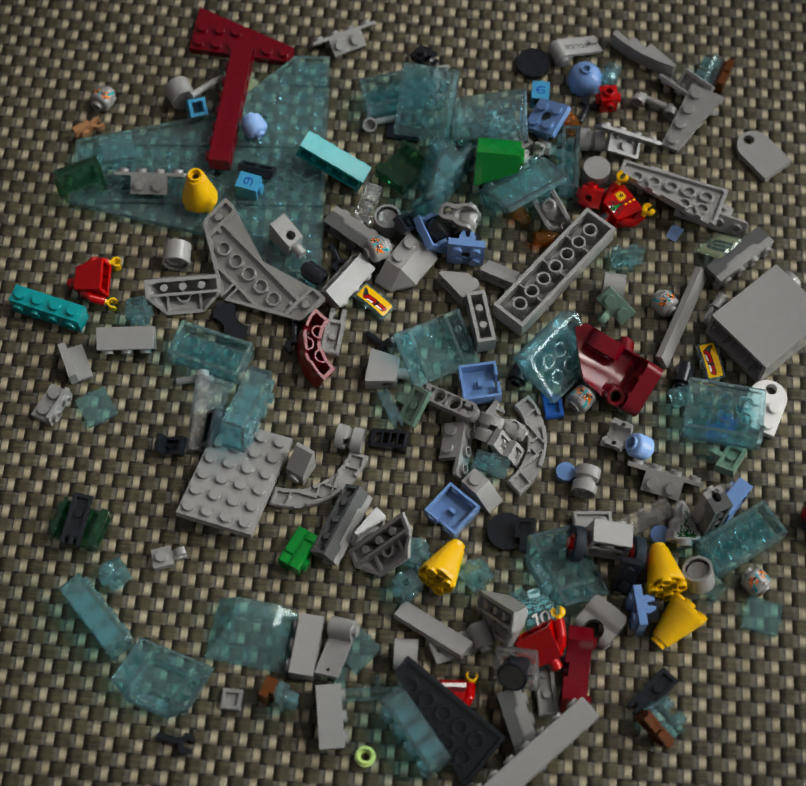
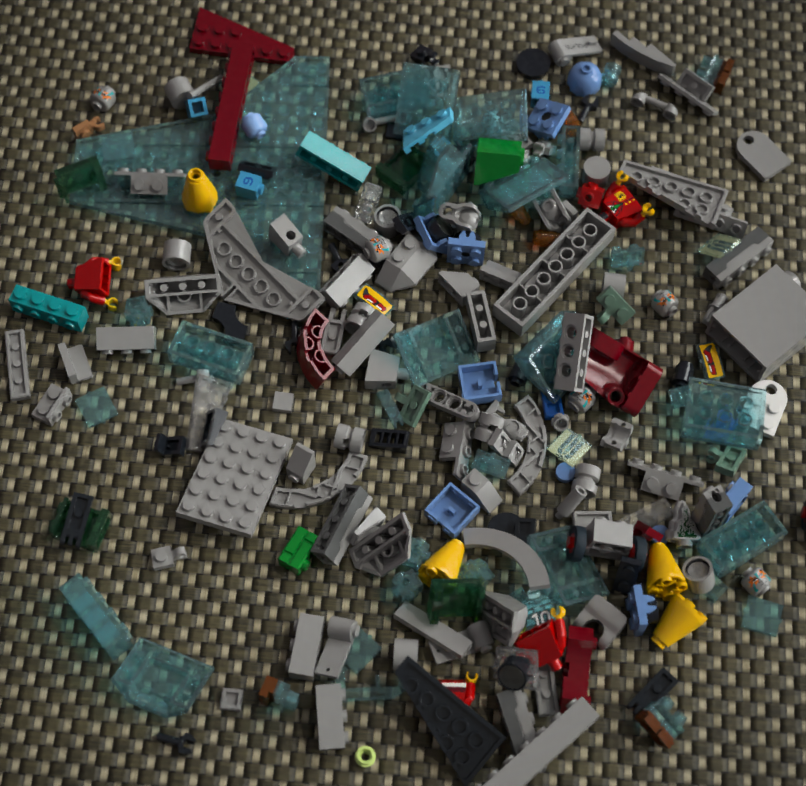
clear light blue brick [97,556,133,591] -> none
clear light blue slope [205,597,299,674] -> none
clear light blue brick [221,366,275,453] -> none
black brick [300,260,329,287] -> none
light grey bracket [309,19,376,57] -> none
clear light blue brick [380,686,451,780] -> none
light grey bracket [593,122,662,160] -> none
red brick [595,85,621,113] -> none
light blue head [625,433,654,460] -> none
light grey tile [655,266,707,368] -> none
light grey wing [661,84,724,153] -> none
light blue piece [666,224,684,242] -> none
none -> light grey tile [5,329,31,402]
none -> light grey tile [272,391,294,413]
none -> light grey brick [331,309,395,377]
none -> light grey wheel [344,302,375,335]
none -> medium azure wing [403,107,454,154]
none -> clear green panel [426,579,486,625]
none -> light grey tile [463,527,551,591]
none -> clear light blue piece [547,428,593,468]
none -> light grey plate [551,413,570,431]
none -> light grey brick [554,312,594,393]
none -> light grey cylinder [555,485,587,520]
none -> light grey tile [562,200,578,222]
none -> dark red bracket [633,520,664,542]

